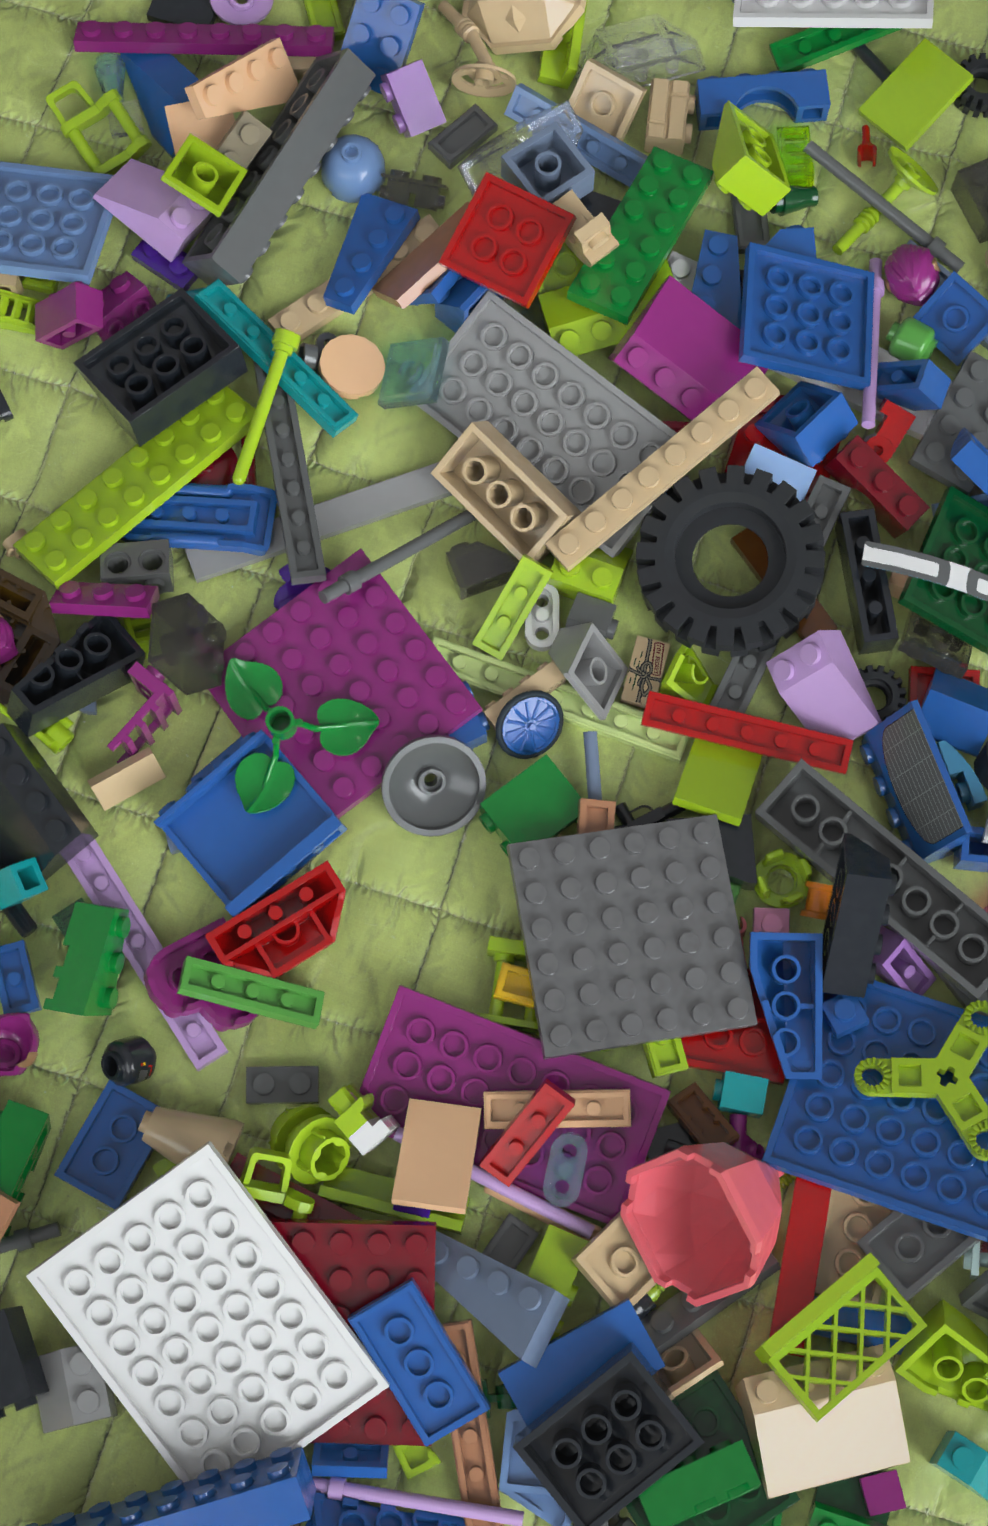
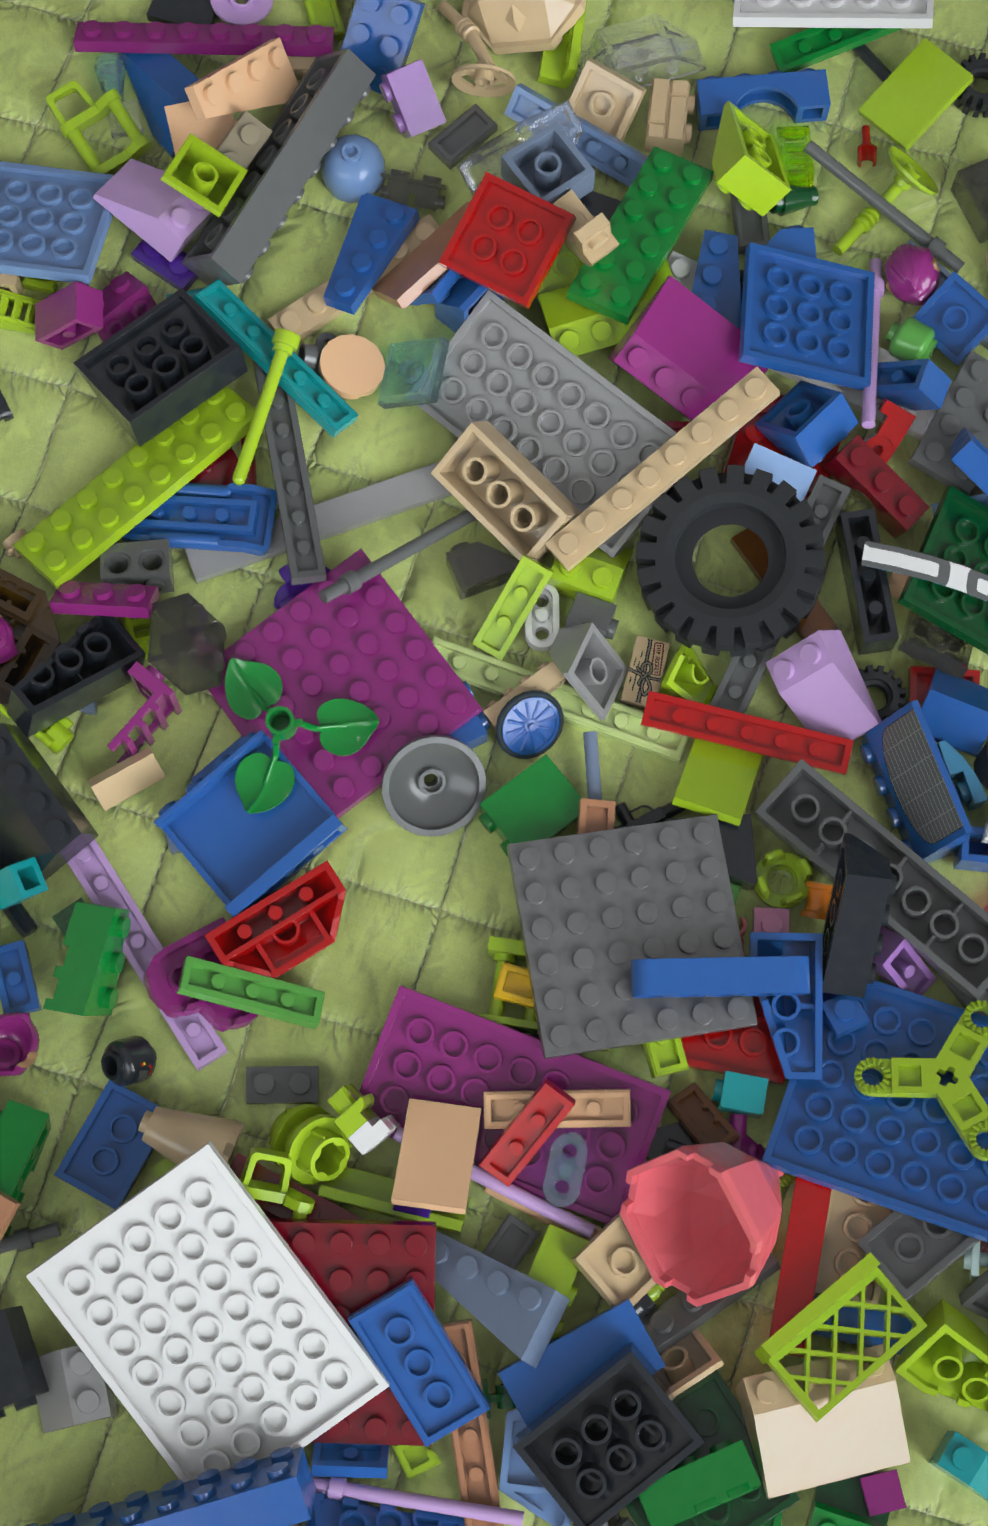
none -> blue beam [631,956,811,998]

